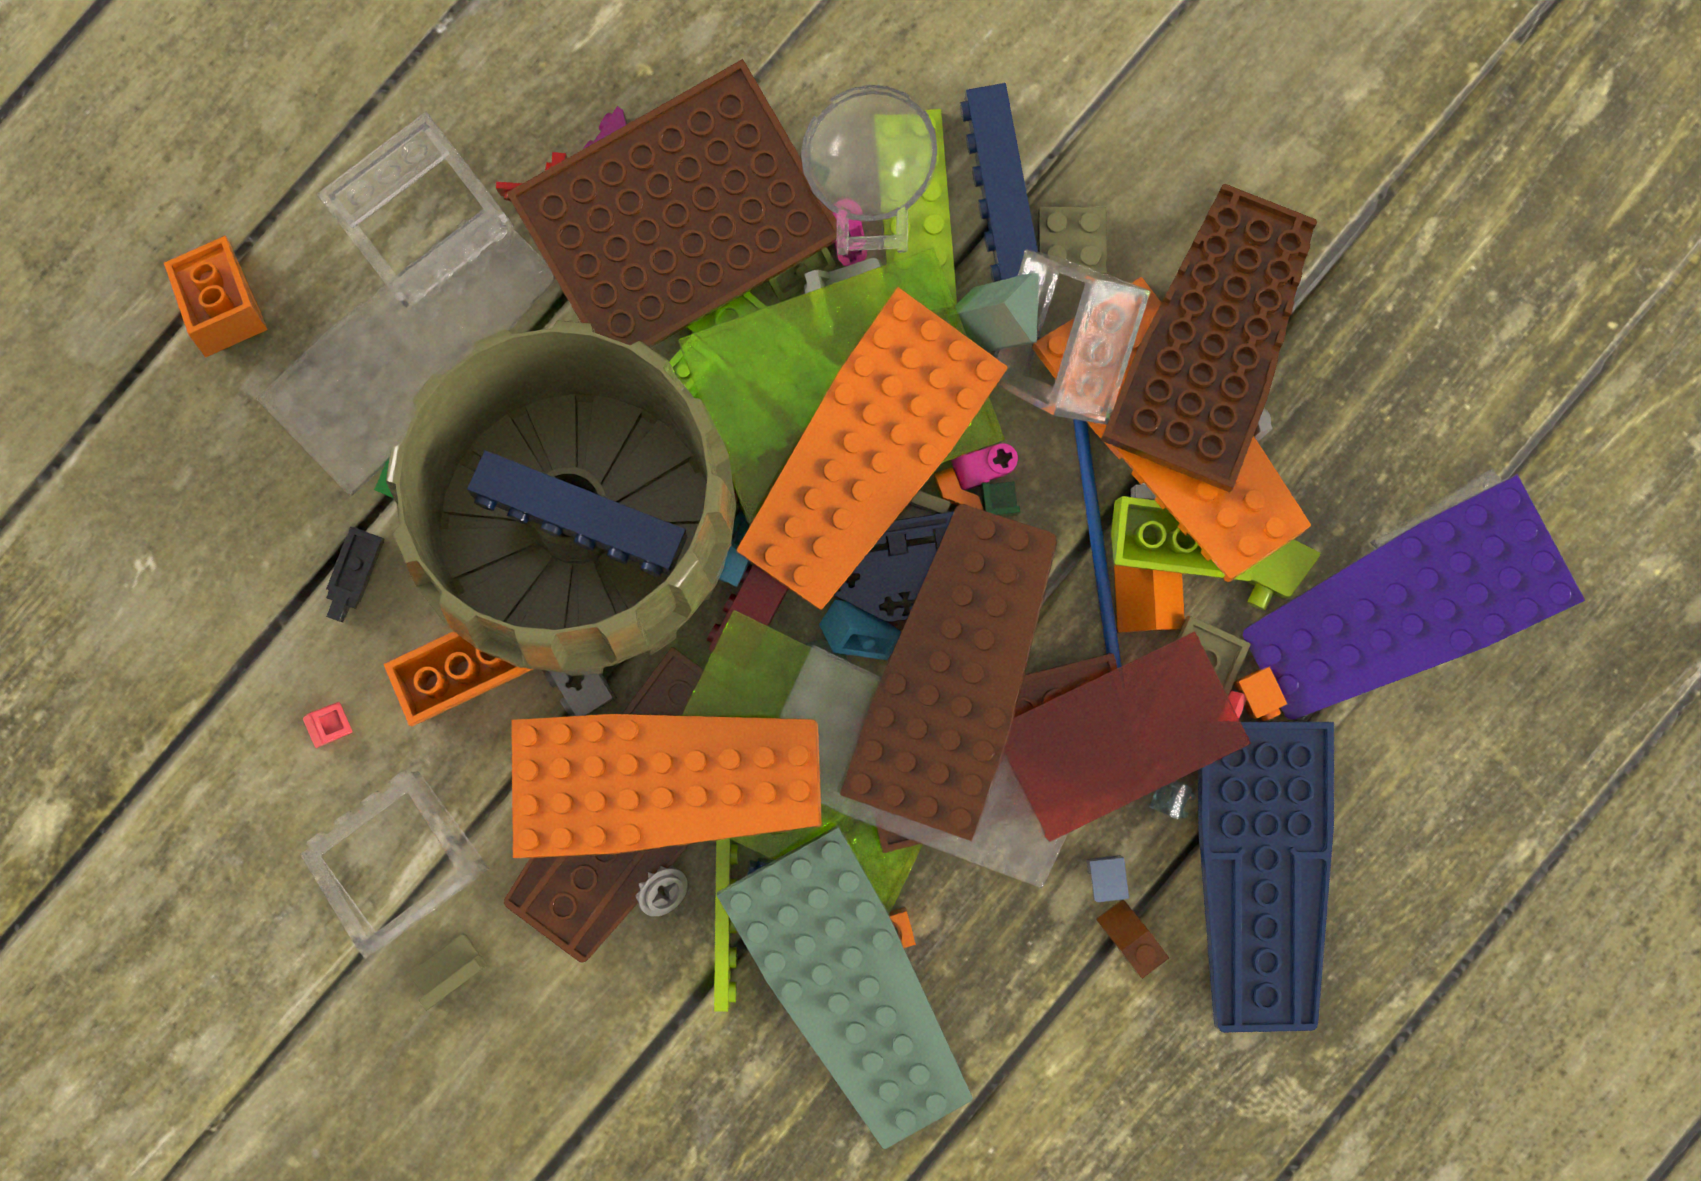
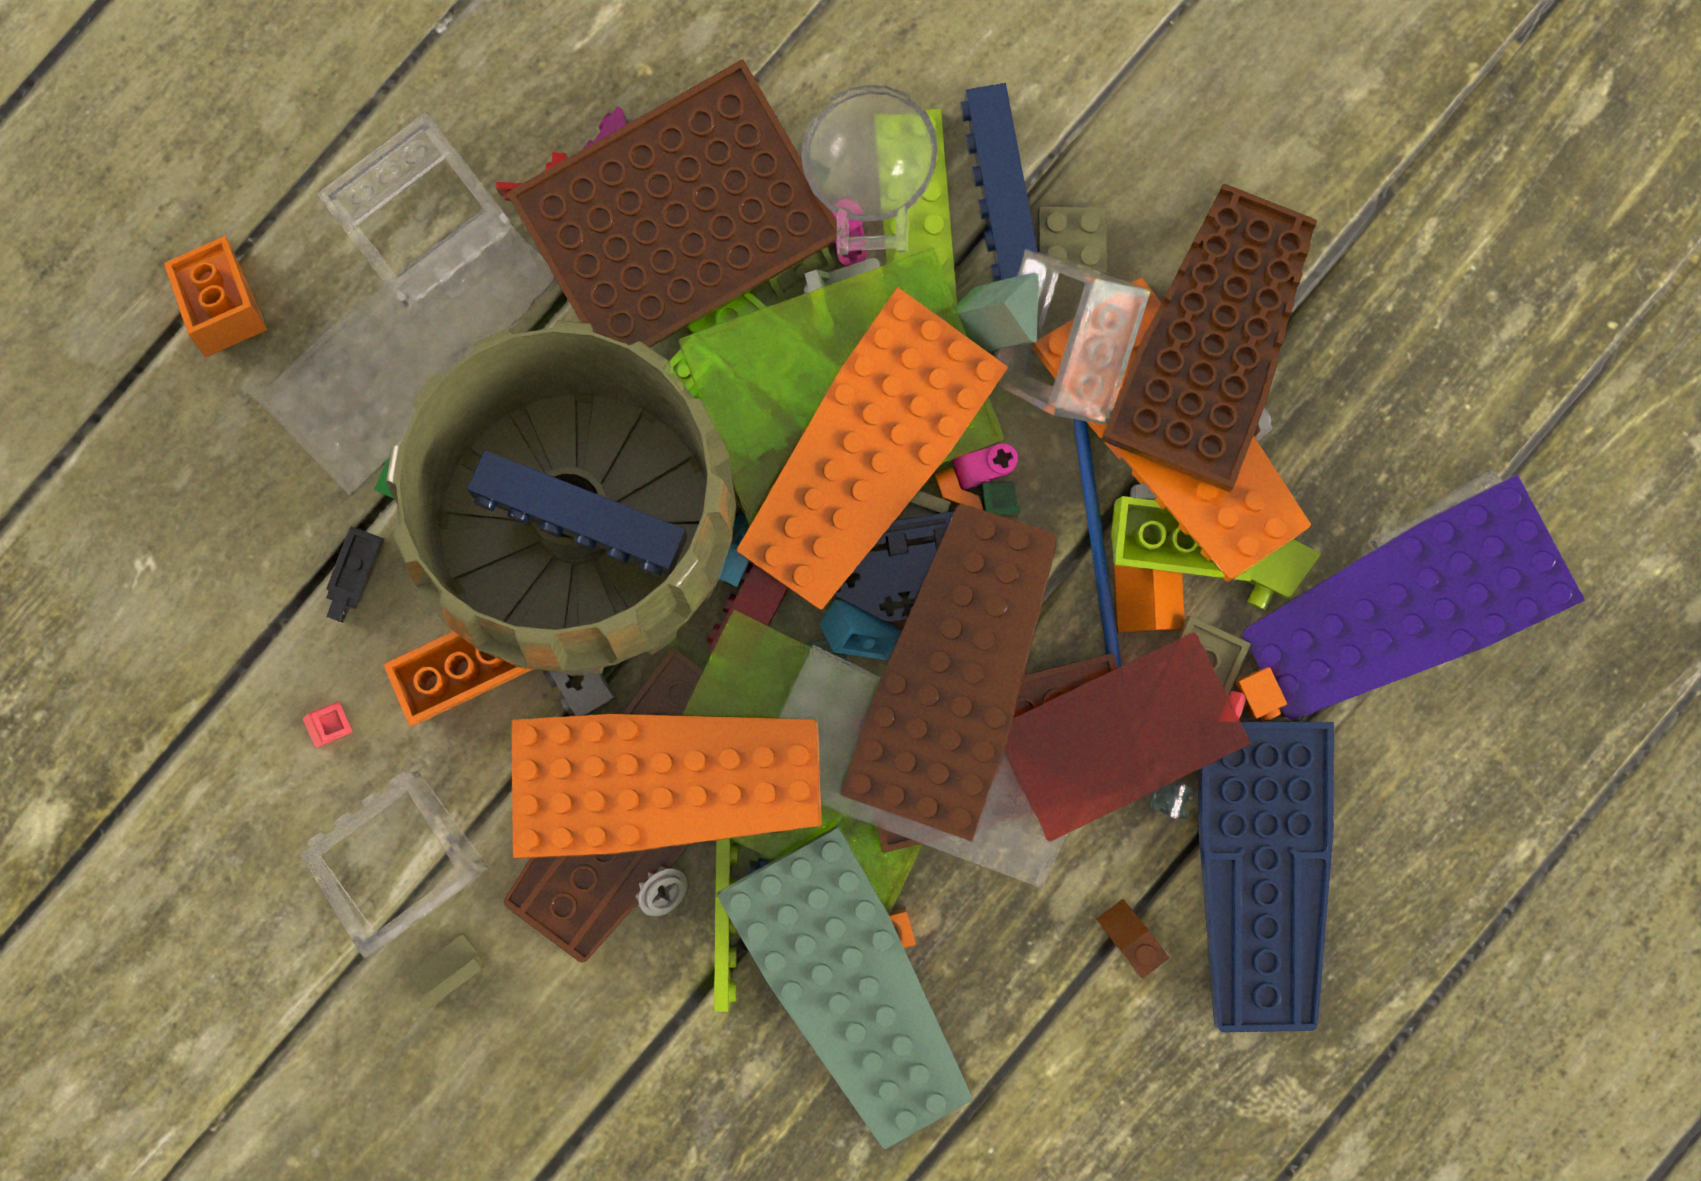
sand blue panel [1086,855,1129,902] -> none

